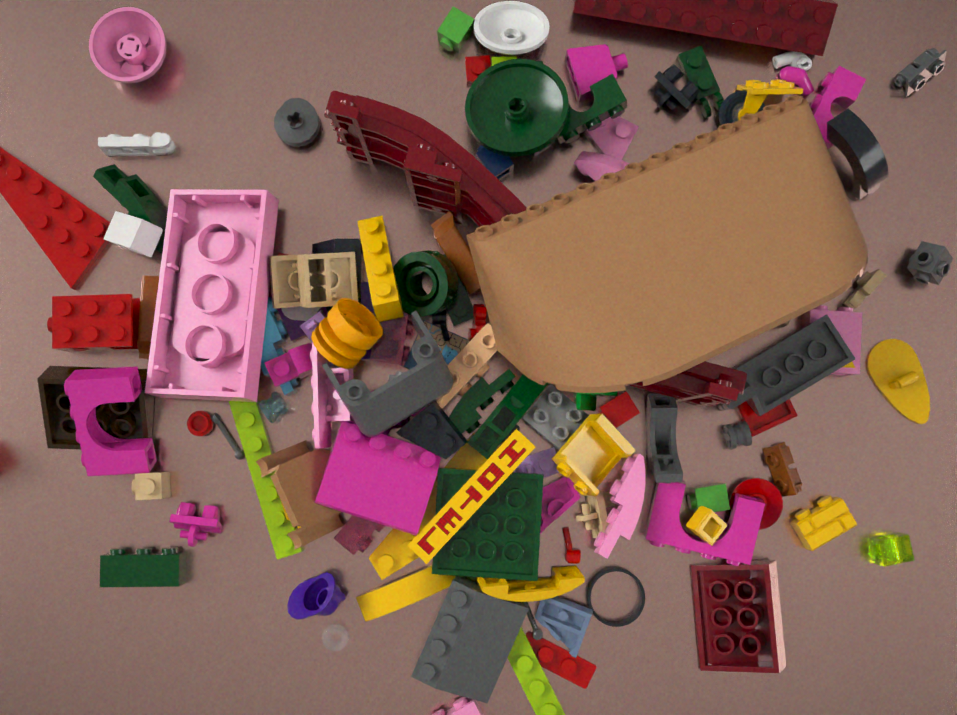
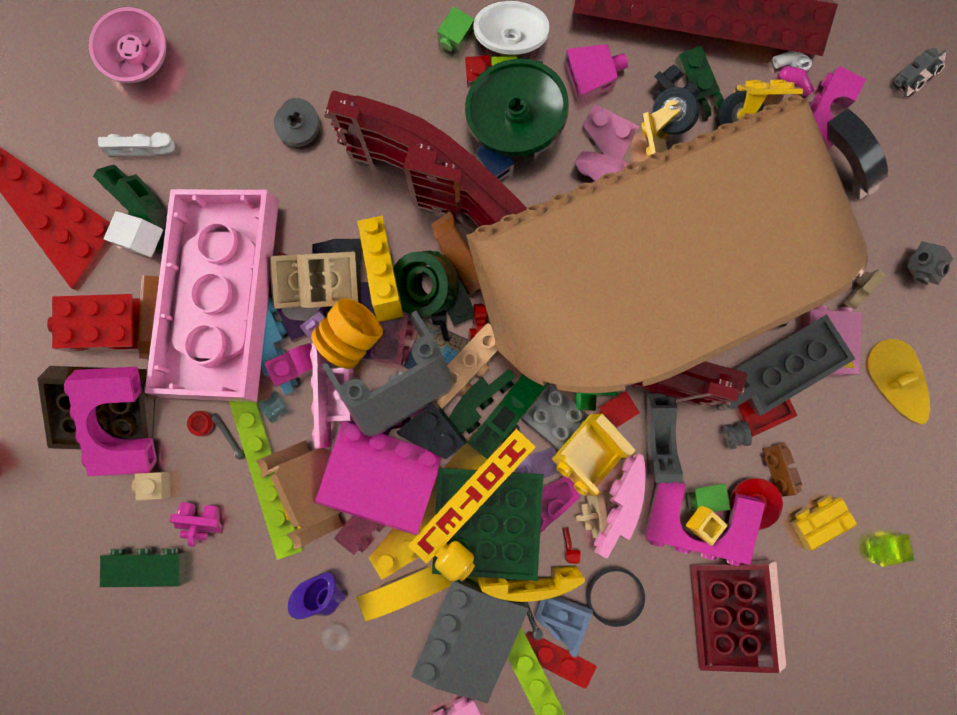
dark green arch [557,74,627,144] -> none
none -> yellow head [434,541,475,582]
none -> plate [641,87,700,157]

